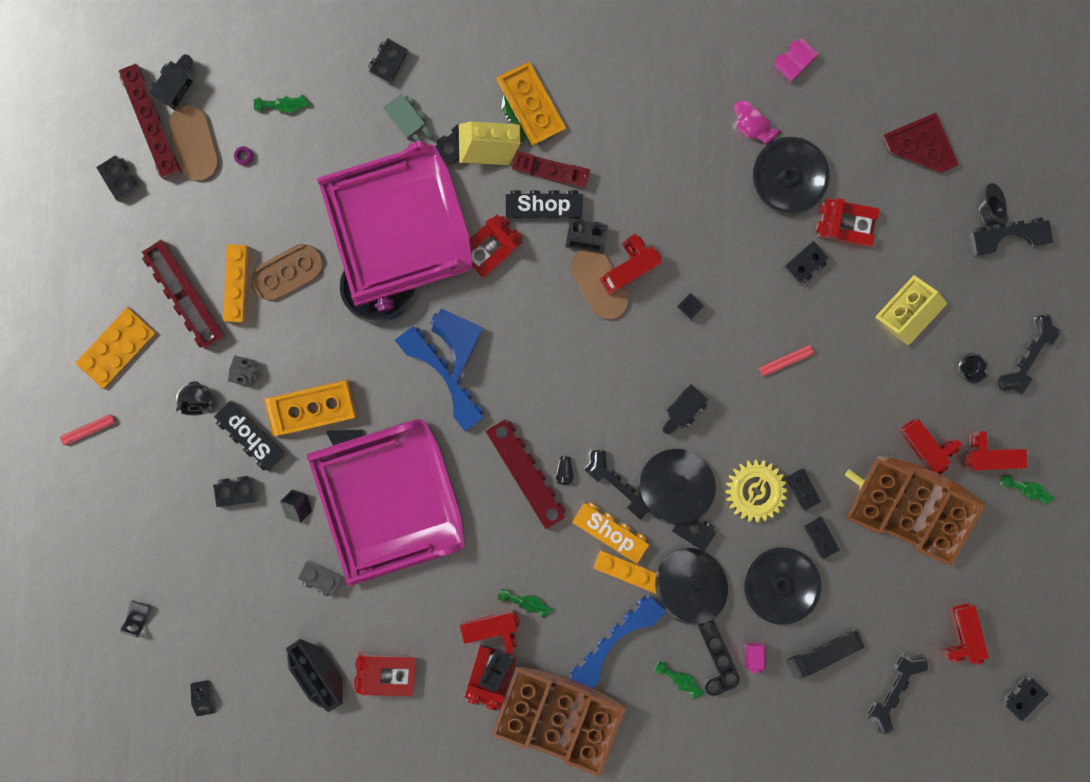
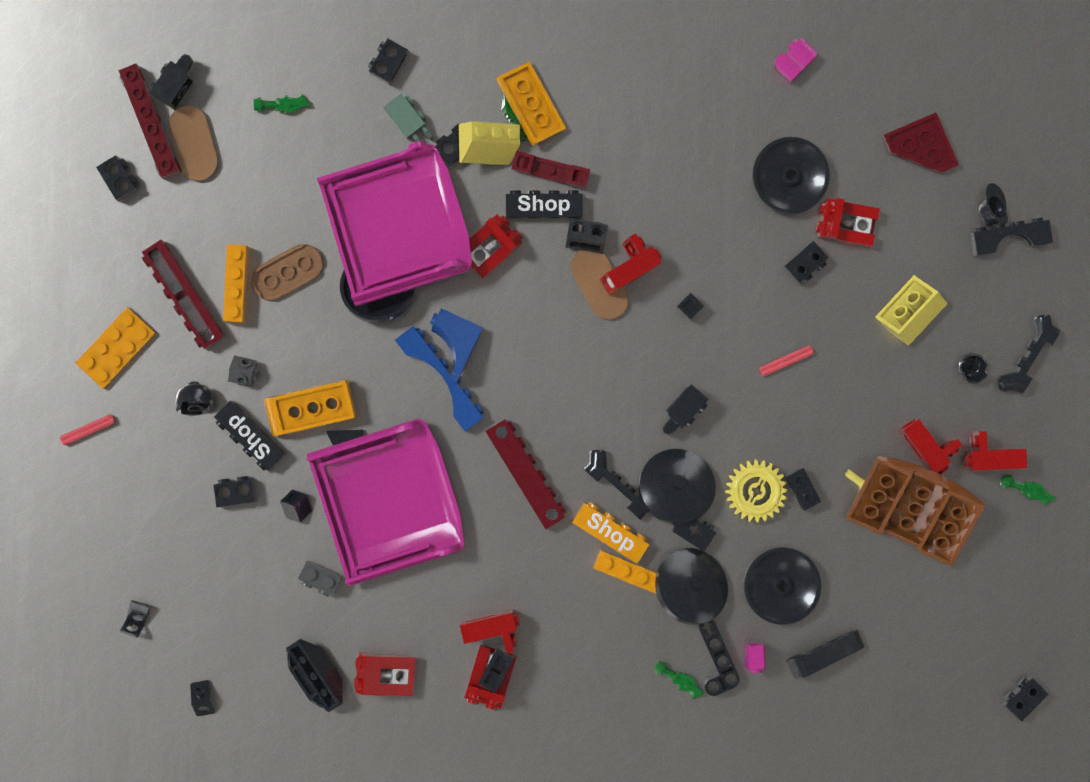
magenta plate [234,146,253,166] -> none
magenta plate [375,297,394,312] -> none
dark orange slope [491,666,626,777] -> none
green piece [497,588,553,619] -> none
black cone [555,456,574,485] -> none
blue arch [569,595,666,688] -> none
dark pink hair [733,100,782,144] -> none
black brick [802,516,840,559] -> none
black plate [866,652,928,734] -> none
red brick [941,603,989,665] -> none

